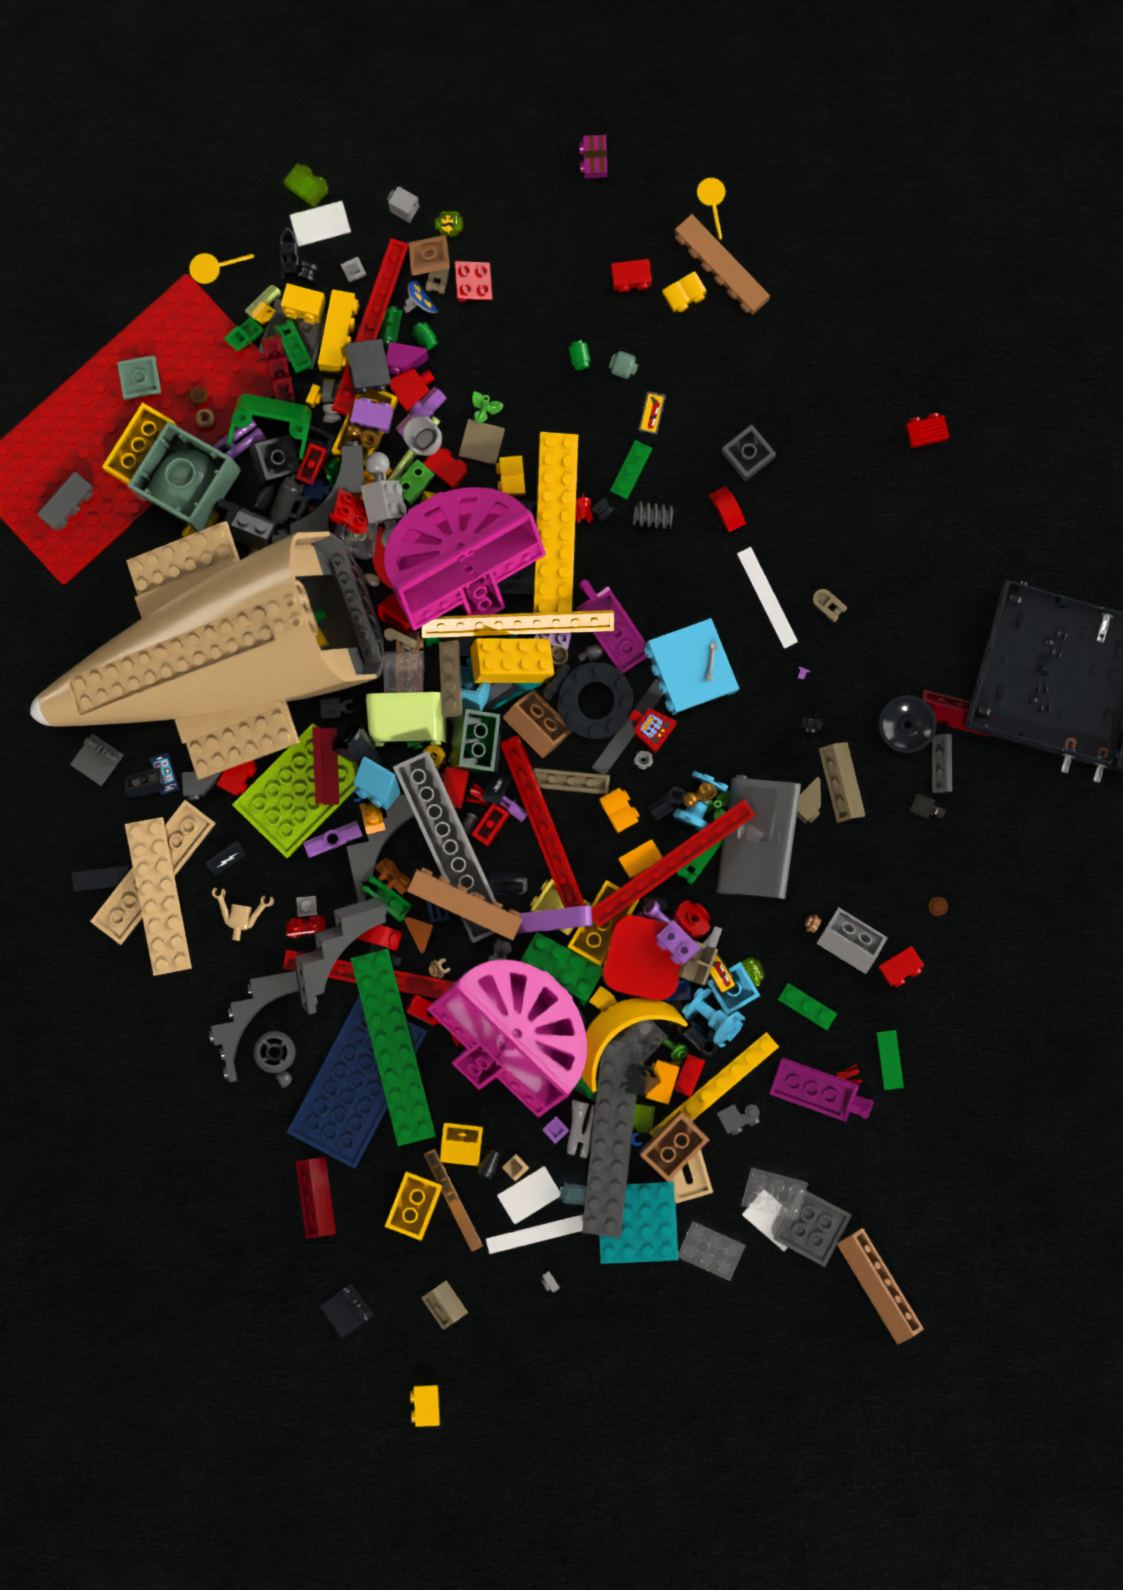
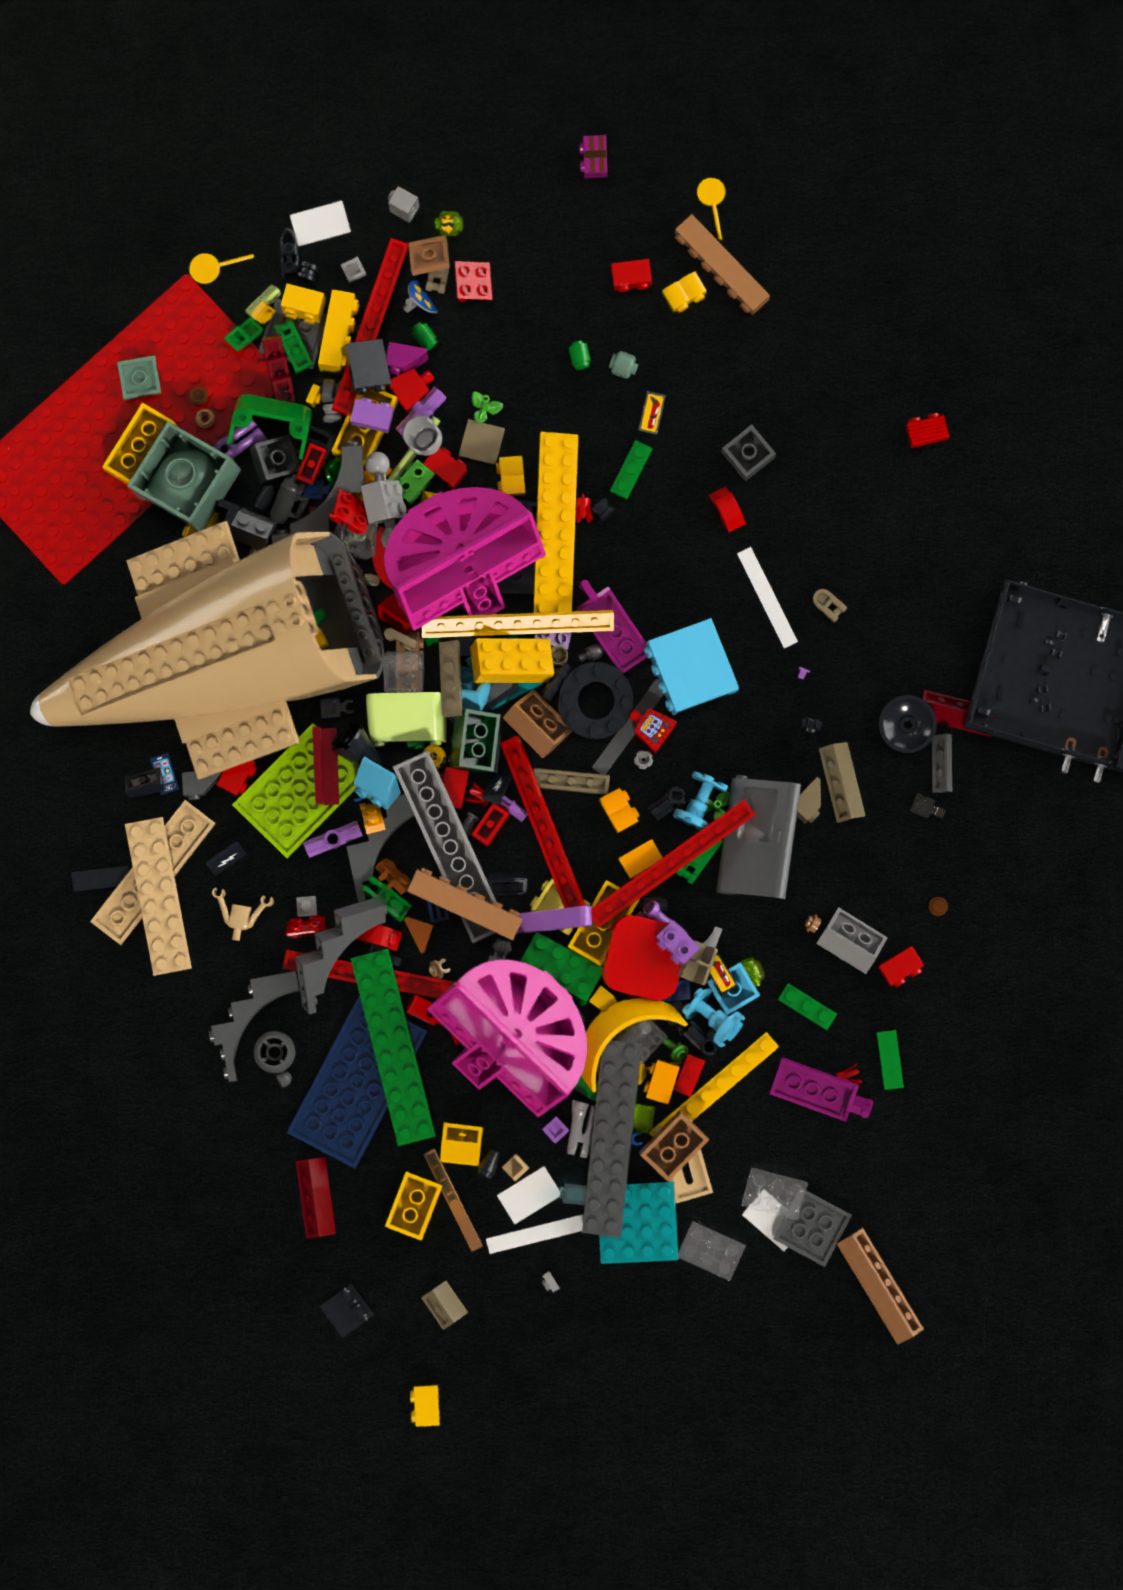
dark grey brick [37,472,94,532] -> none
dark grey hinge [70,733,124,786] -> none
clear neon green brick [284,163,328,208] -> none
pearl gold plate [347,423,381,449] -> none
green hinge [378,306,403,346] -> none
black panel [625,1063,661,1096] -> none
dark grey piece [633,501,673,529] -> none
red plate [672,901,710,939] -> none
pearl gold plate [683,783,717,807] -> none
light grey hinge [705,642,718,681] -> none
dark grey brick [716,1104,760,1135] -> none

